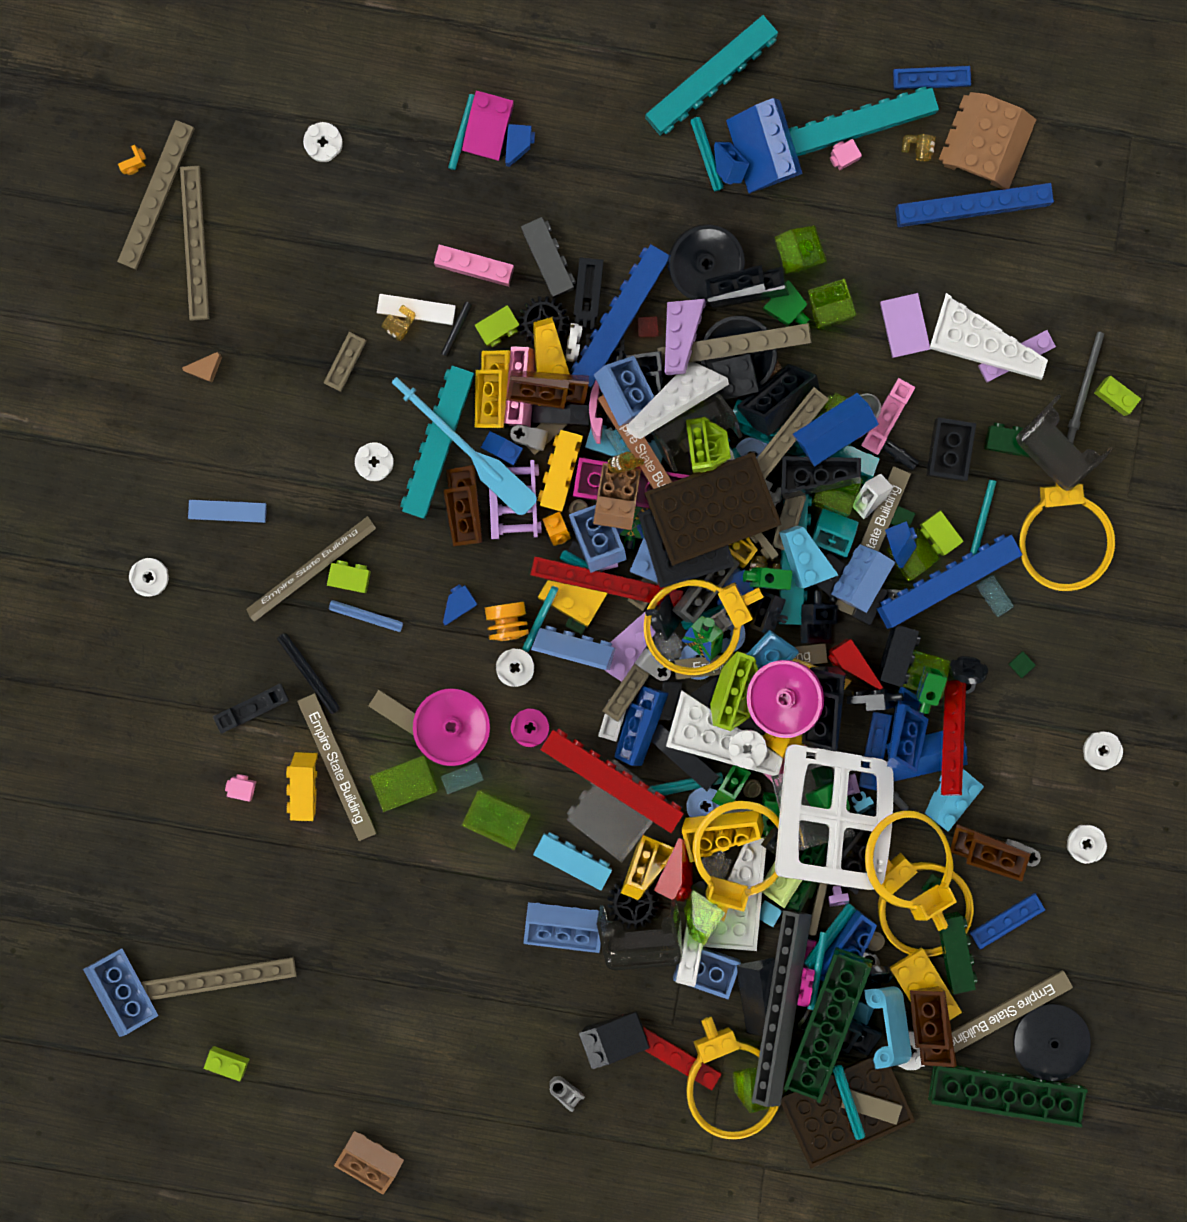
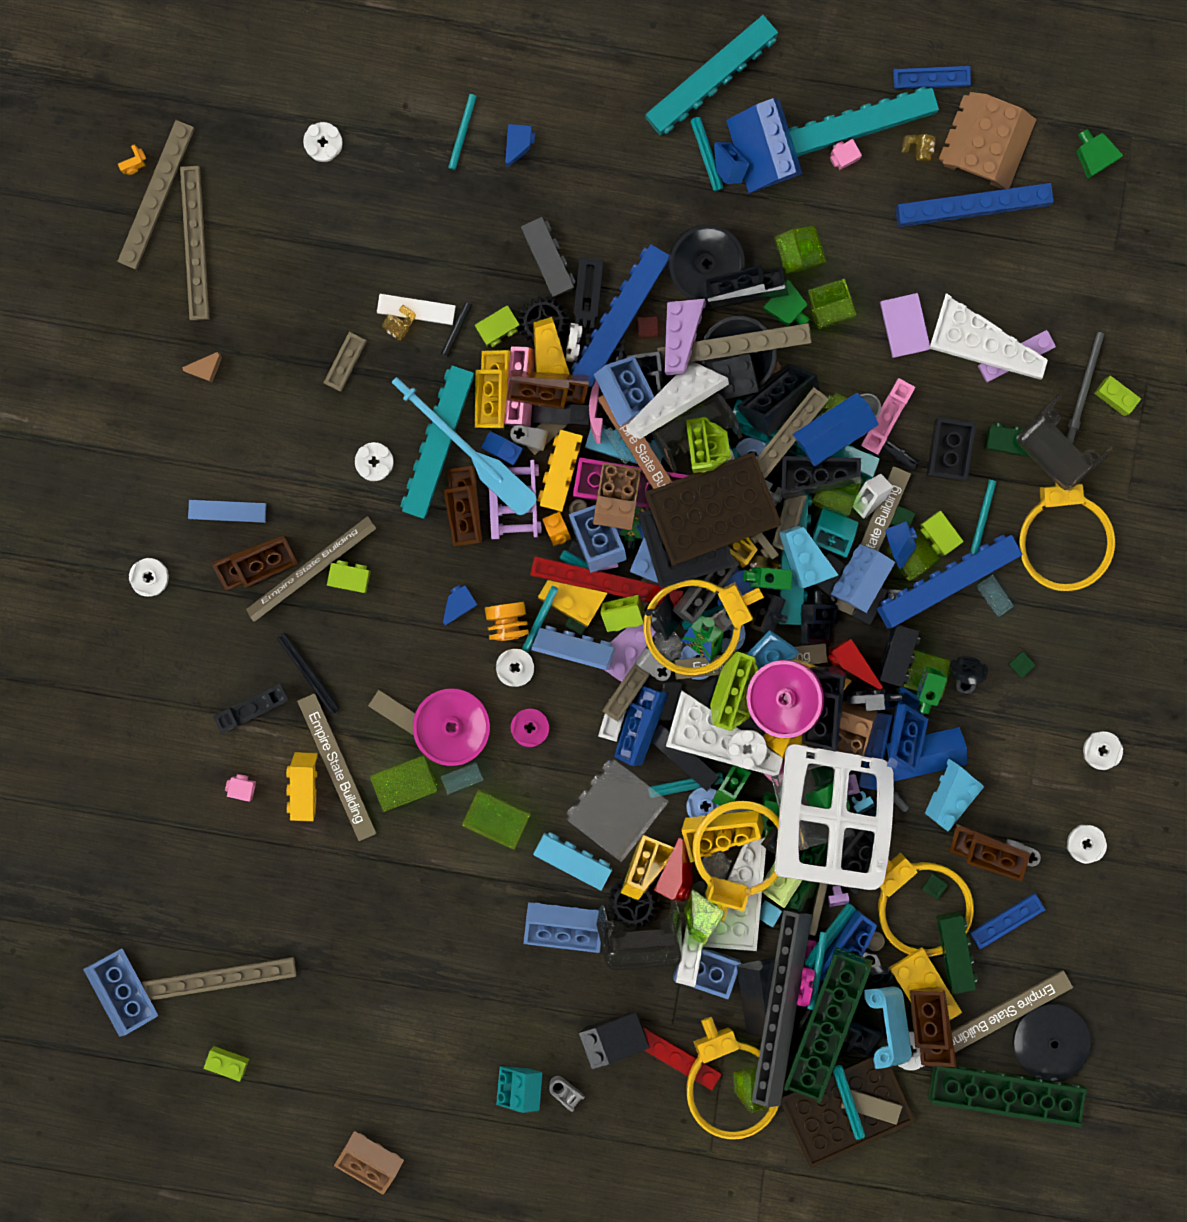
medium blue axle [329,600,403,632] -> none
bright pink brick [434,245,514,287] -> none
dark pink slope [462,90,514,161] -> none
red brick [540,728,684,833] -> none
clear yellow piece [608,451,645,473] -> none
dark tan plate [742,779,761,798] -> none
medium azure slope [853,1000,874,1025] -> none
yellow brick [865,811,957,931] -> none
red plate [941,680,966,796] -> none
none -> reddish brown slope [211,536,298,591]
none -> teal slope [496,1066,542,1113]
none -> lime brick [601,595,645,632]
none -> medium nougat slope [837,700,878,765]
none -> green torso [1076,129,1123,179]

